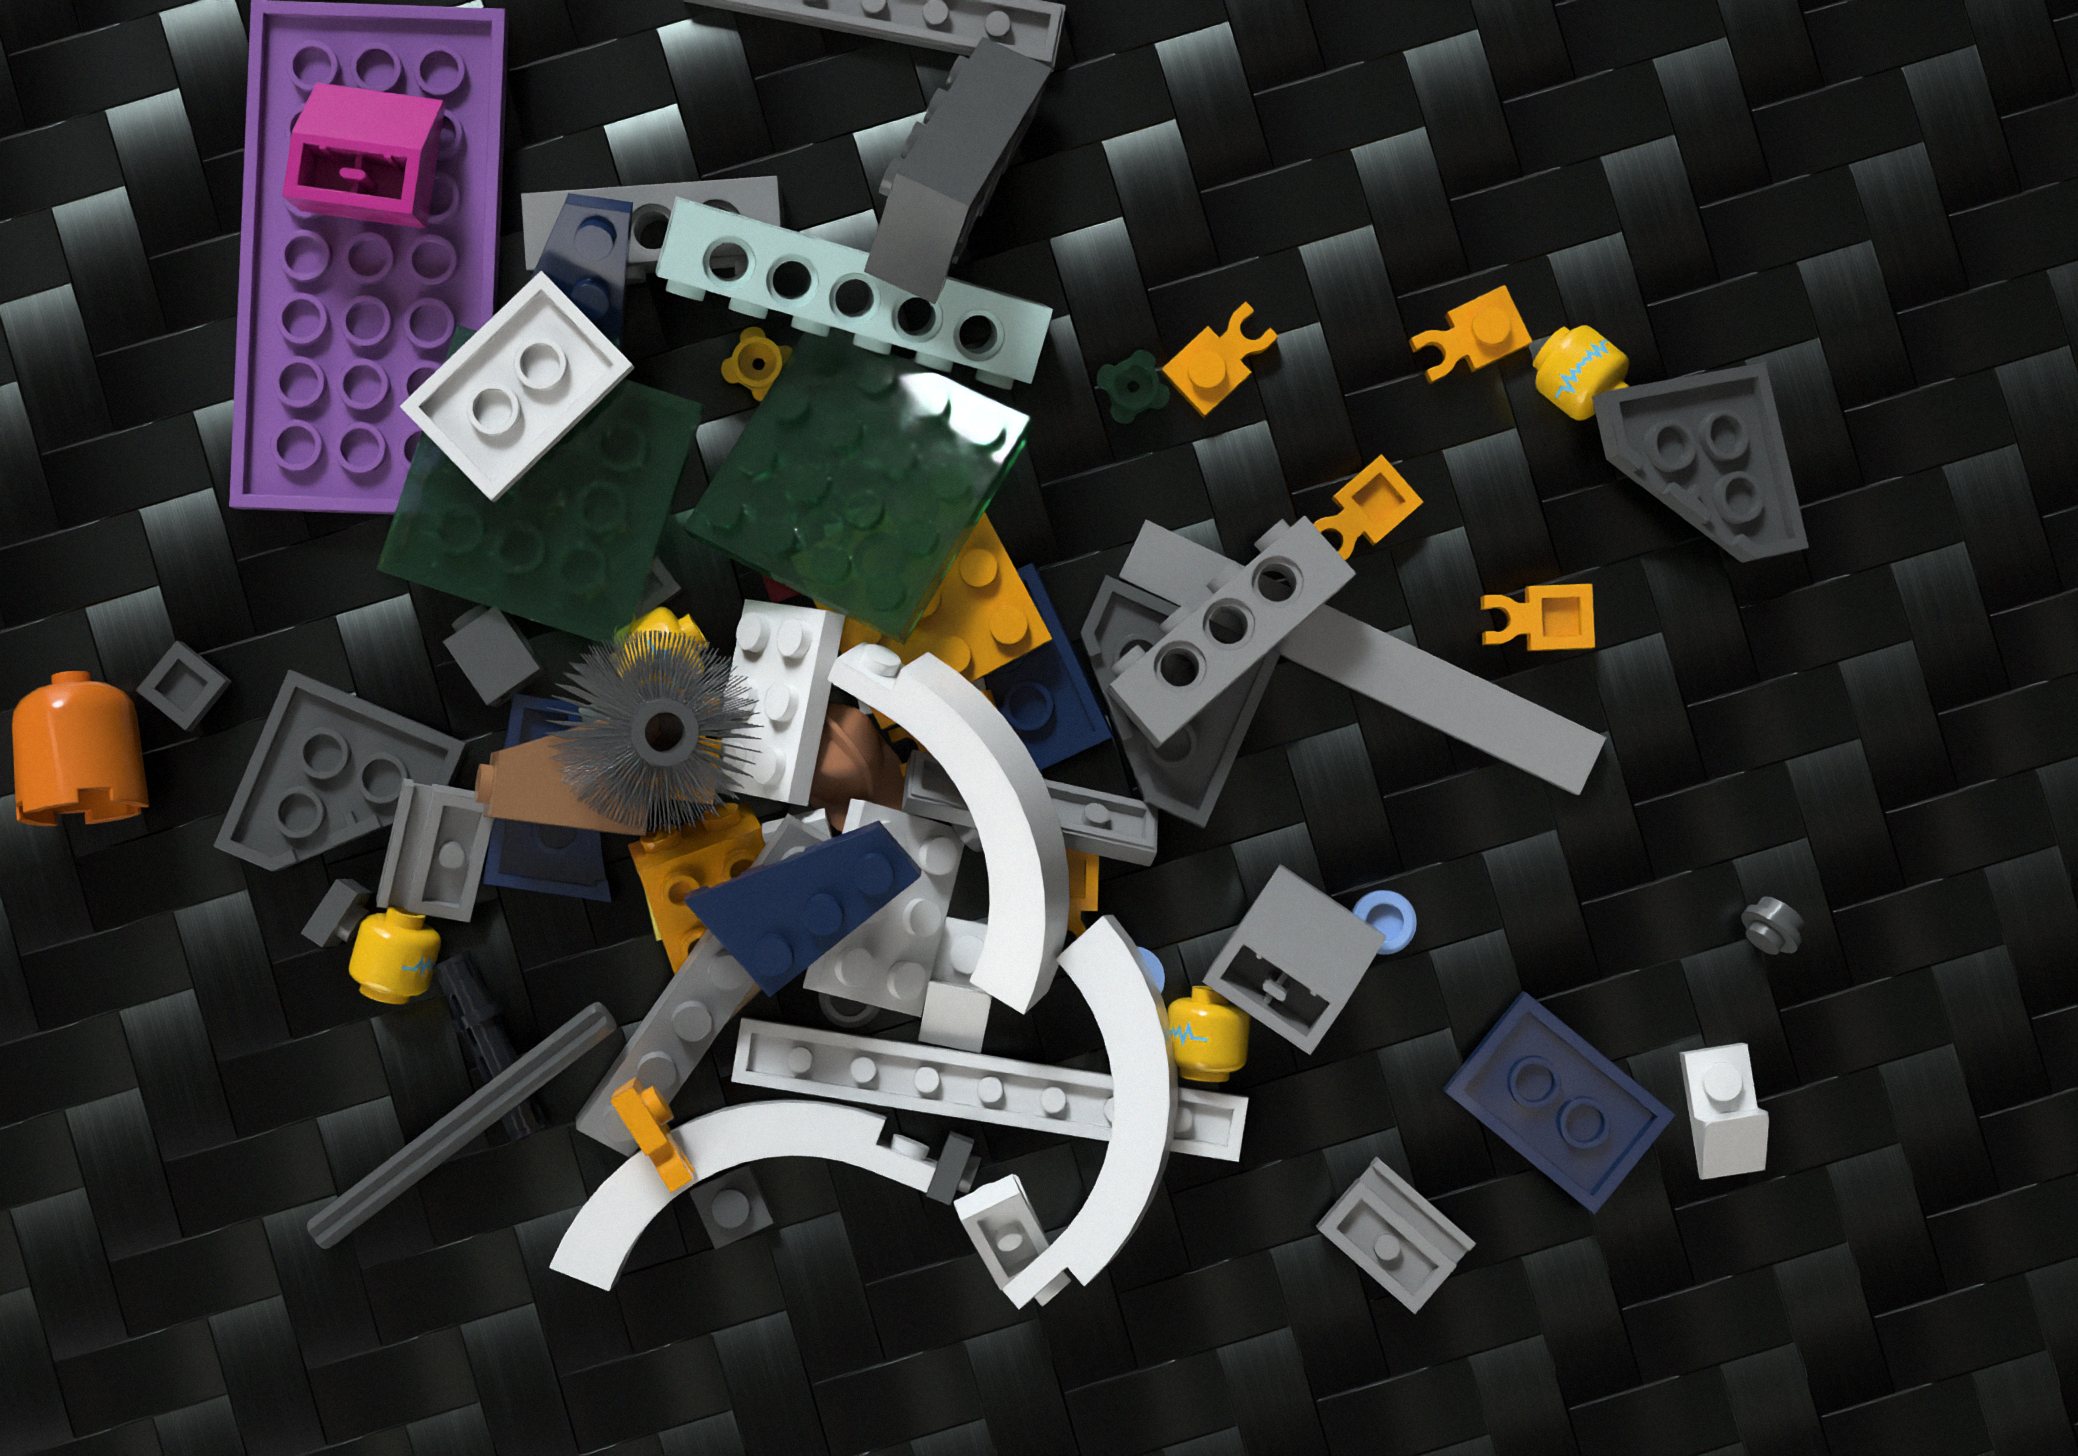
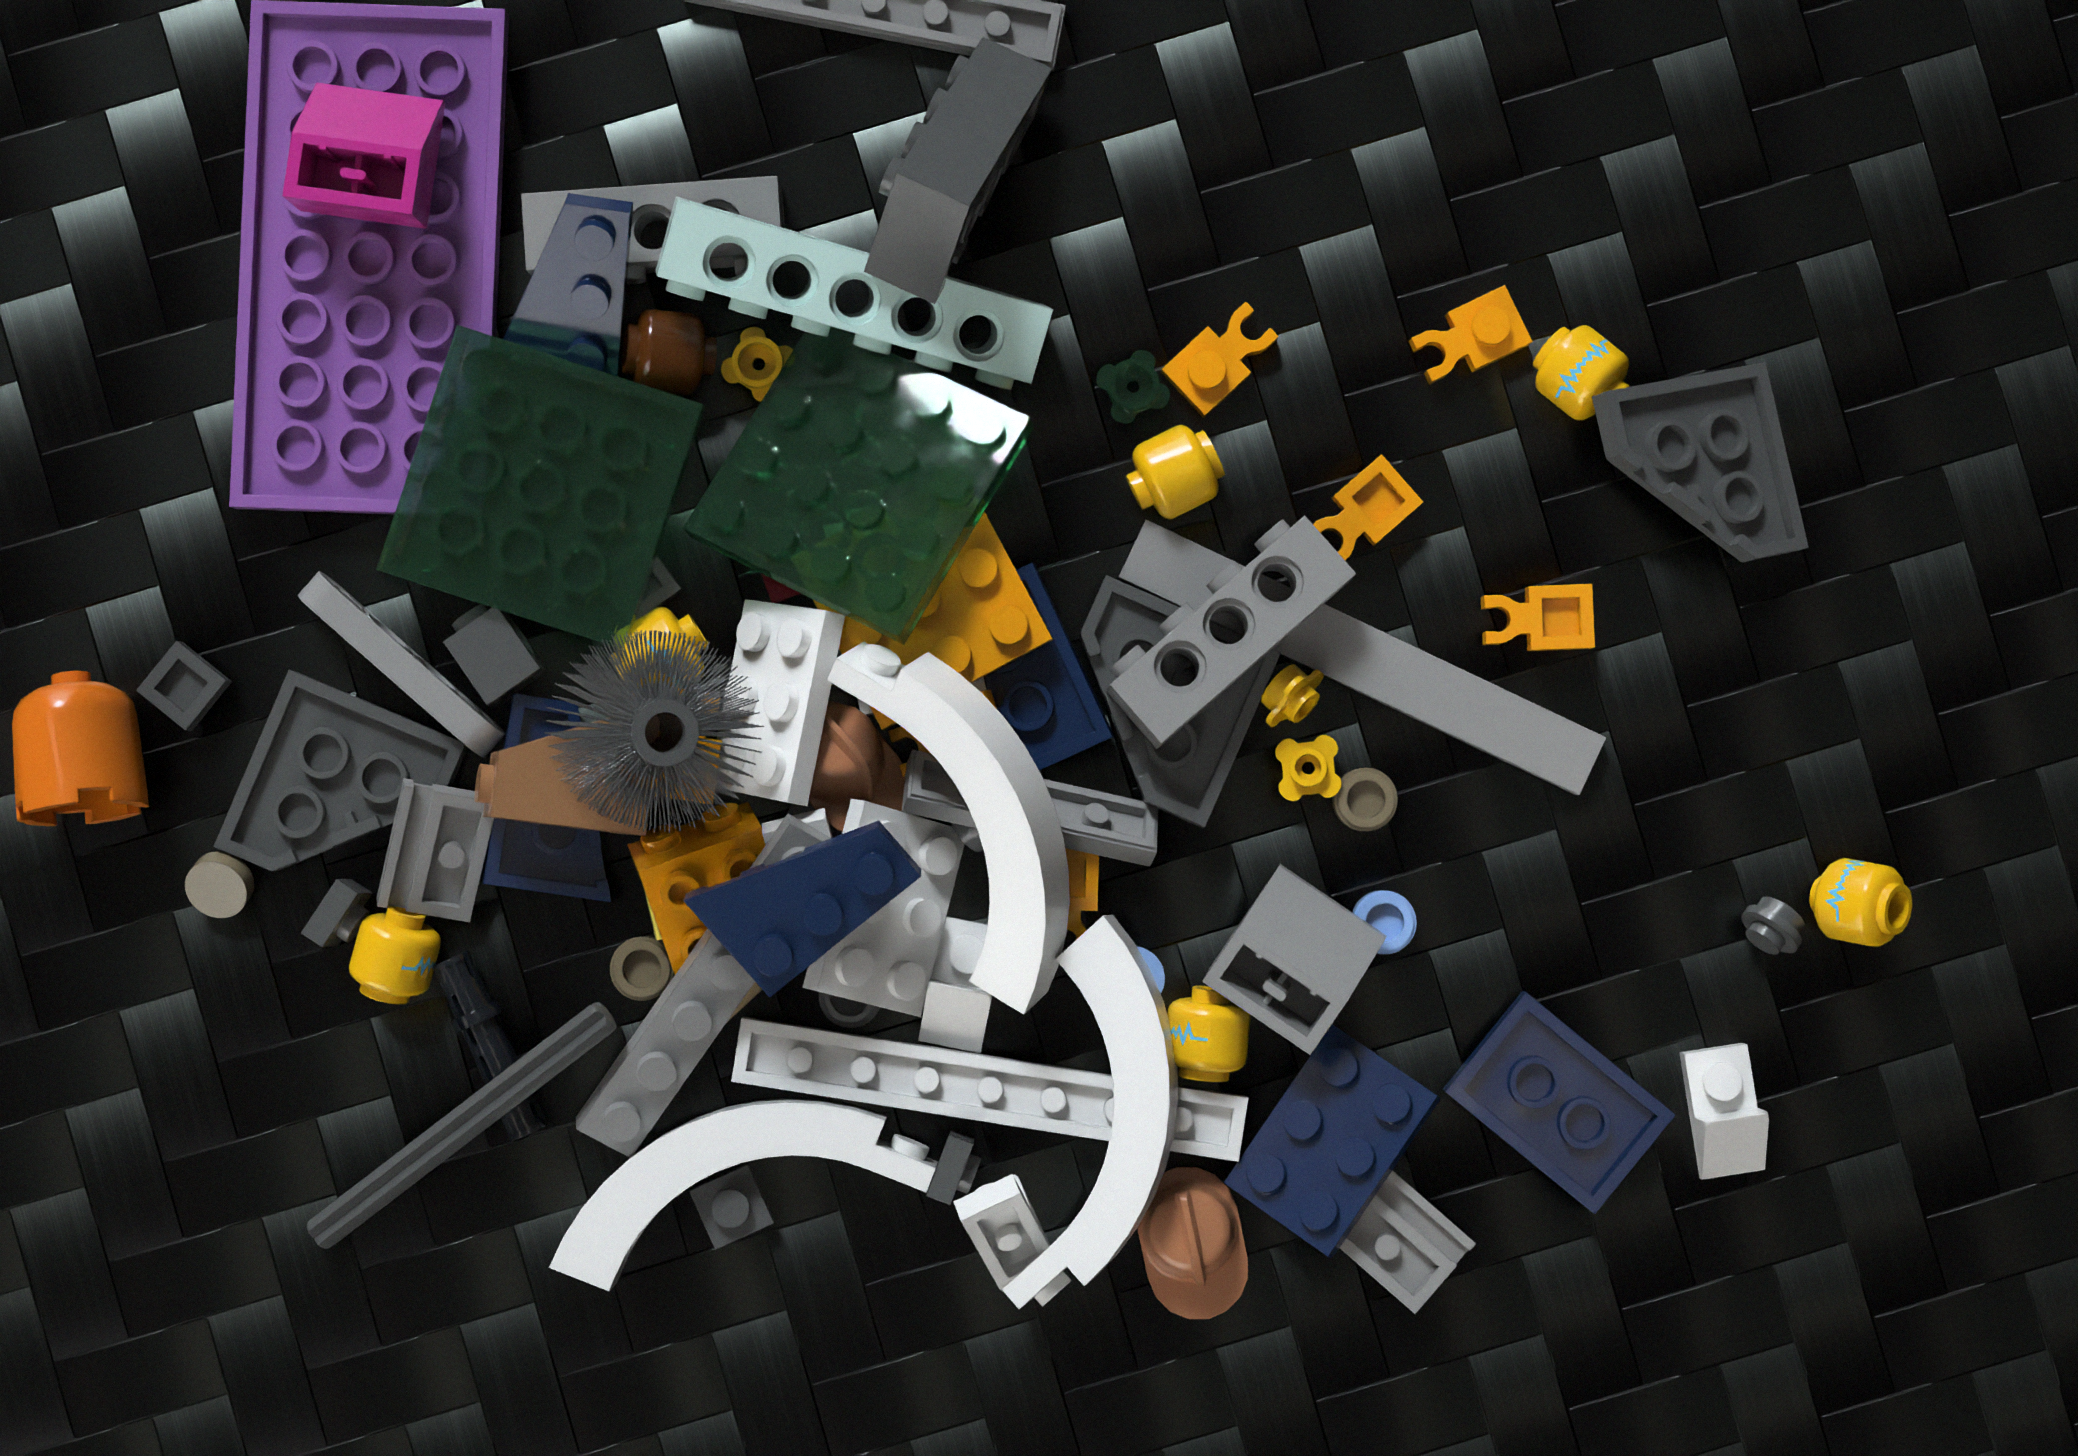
white plate [400,271,635,503] -> none
light orange plate [610,1076,695,1193] -> none
none -> dark tan tile [185,851,254,918]
none -> light grey beam [297,571,506,758]
none -> dark tan tile [610,936,675,1001]
none -> reddish brown head [621,309,717,395]
none -> yellow head [1126,425,1225,519]
none -> nougat piece [1137,1167,1248,1319]
none -> dark blue plate [1224,1024,1441,1259]
none -> yellow plate [1261,664,1324,727]
none -> yellow plate [1275,735,1342,801]
none -> dark tan tile [1332,768,1398,831]
none -> yellow head [1809,858,1912,947]

